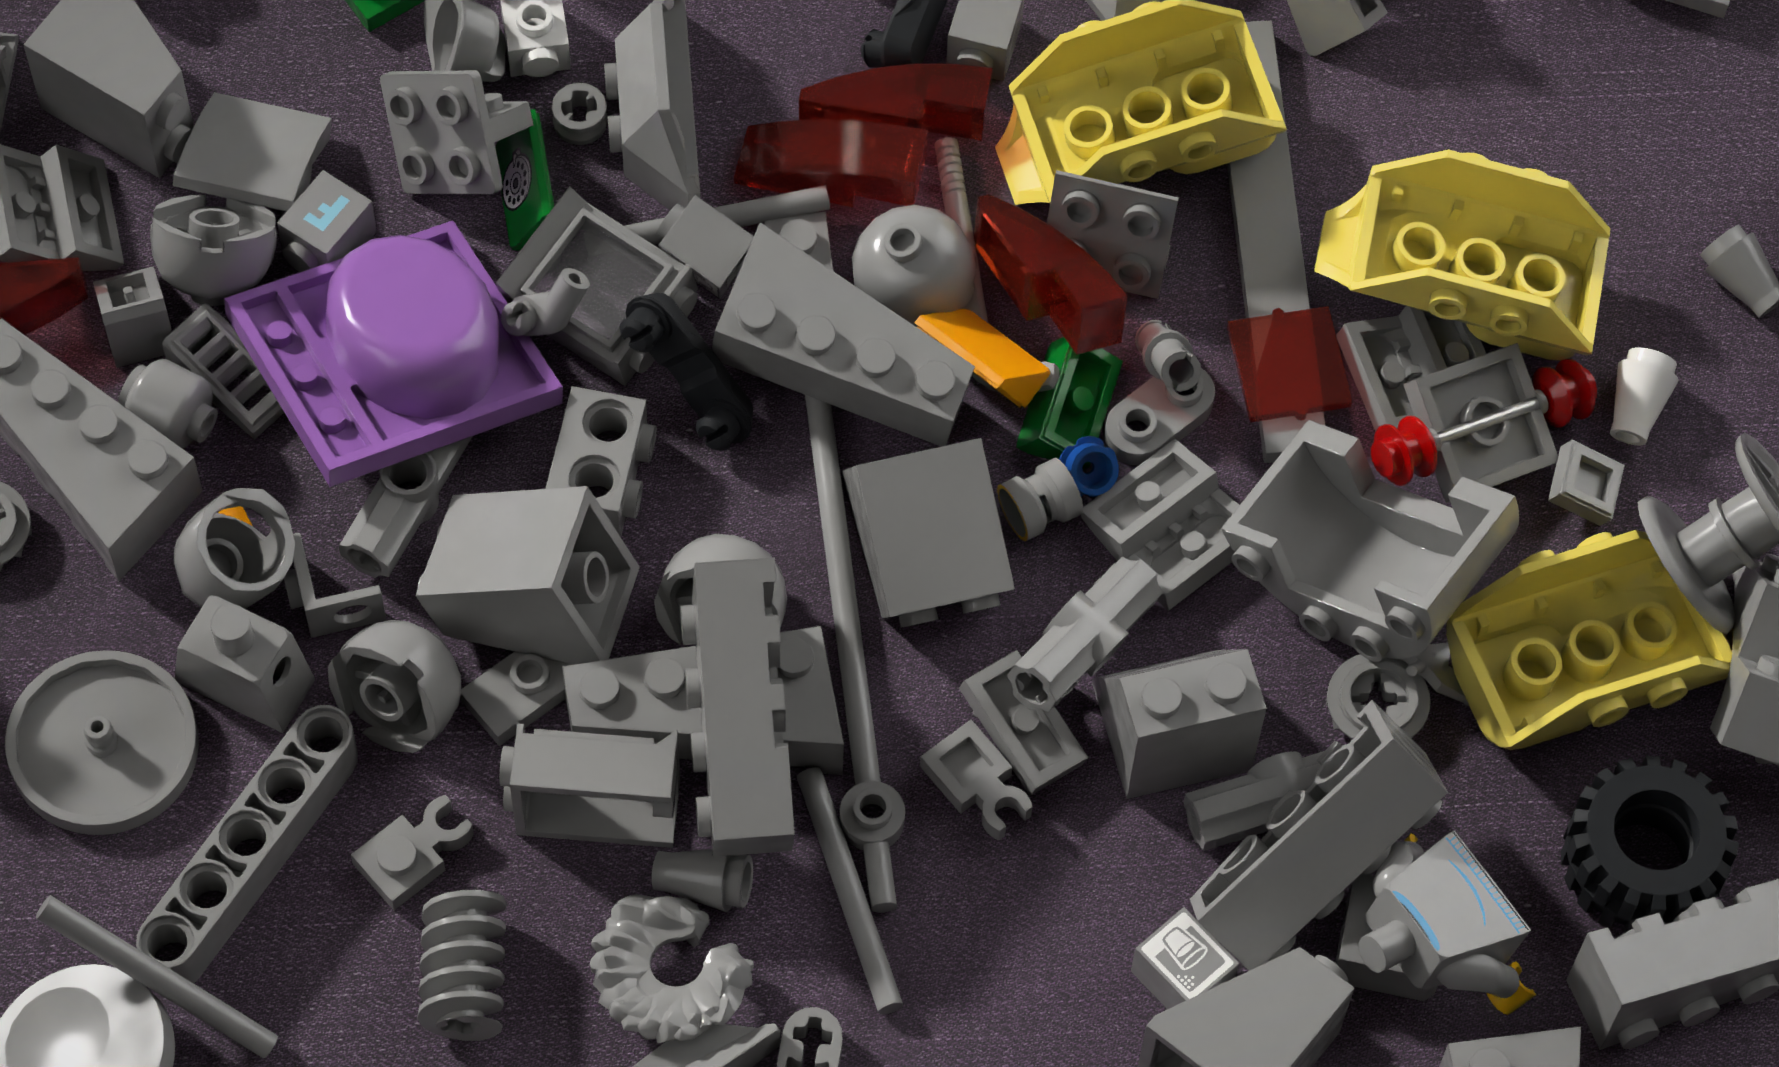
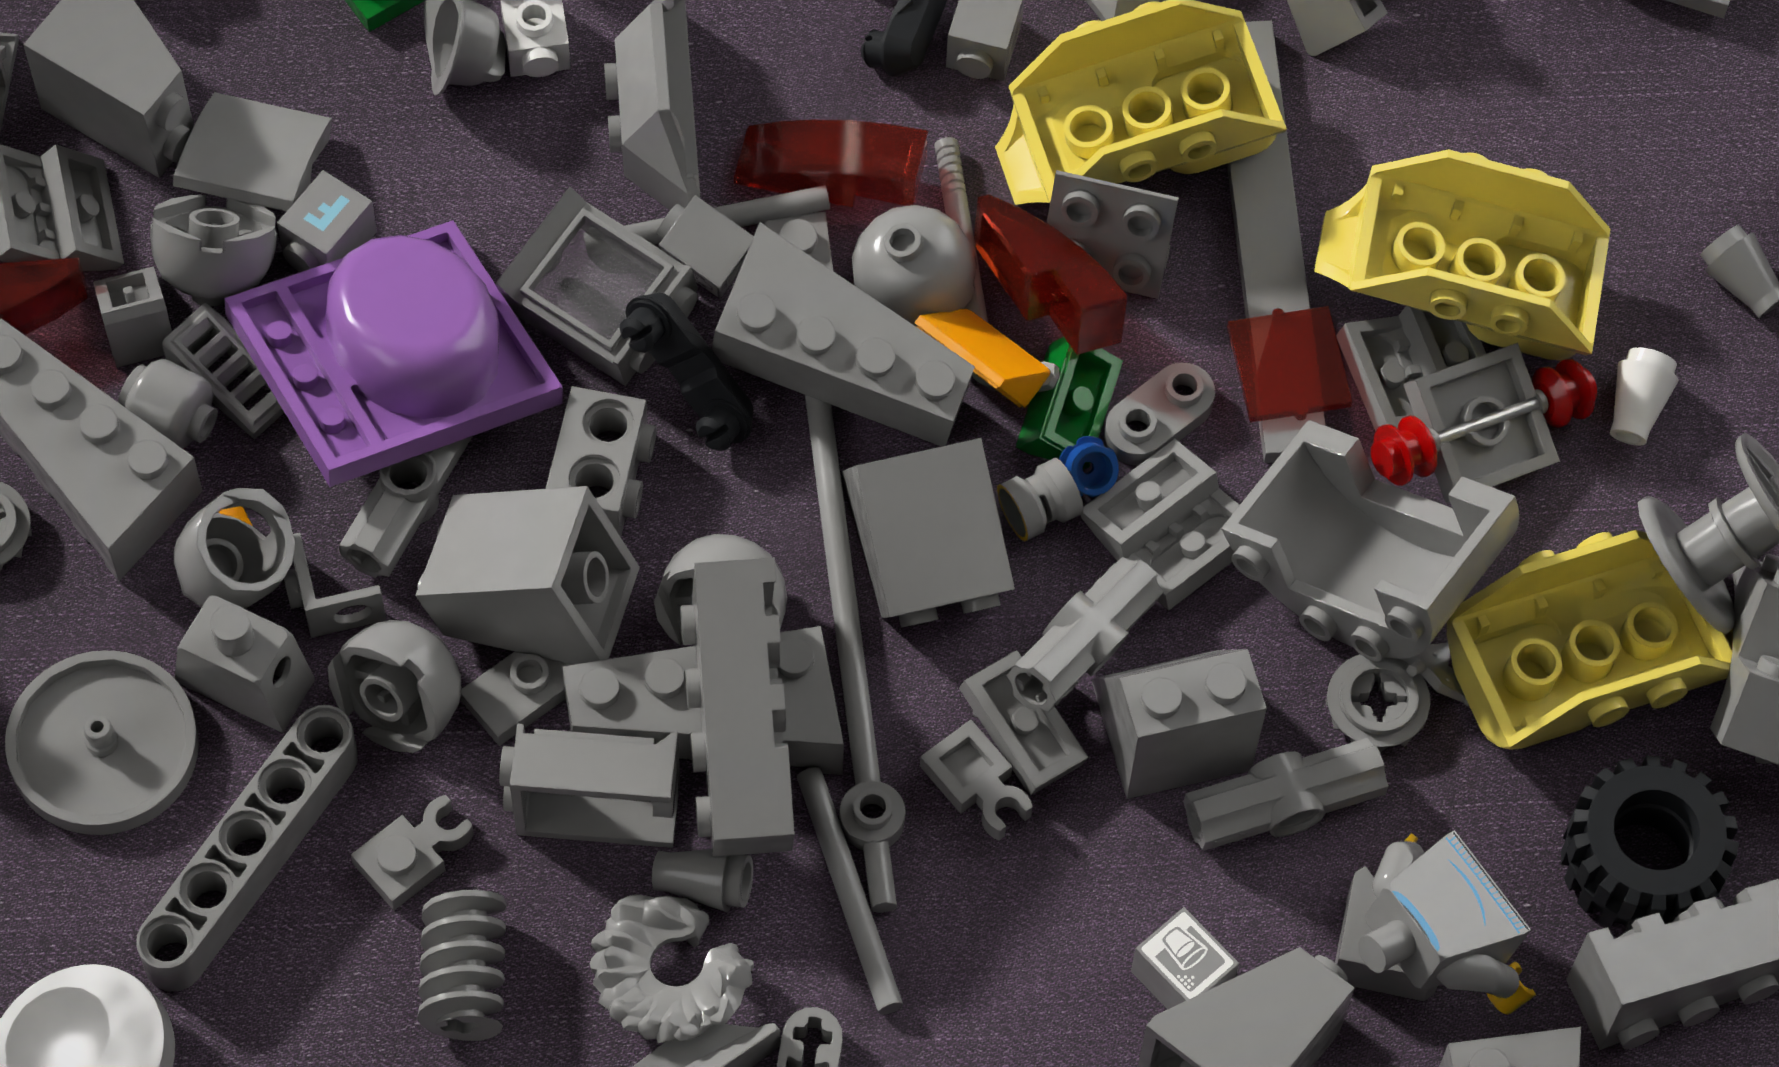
light grey bar [36,895,278,1058] -> none
light grey bracket [380,70,533,194] -> none
green slope [495,109,554,251] -> none
light grey arm [501,268,590,336] -> none
light grey bush [552,83,608,145] -> none
clear red slope [798,64,993,151] -> none
light grey pin [1135,320,1202,391] -> none
light grey wedge [1190,700,1448,971] -> none
light grey tile [1548,439,1625,526] -> none

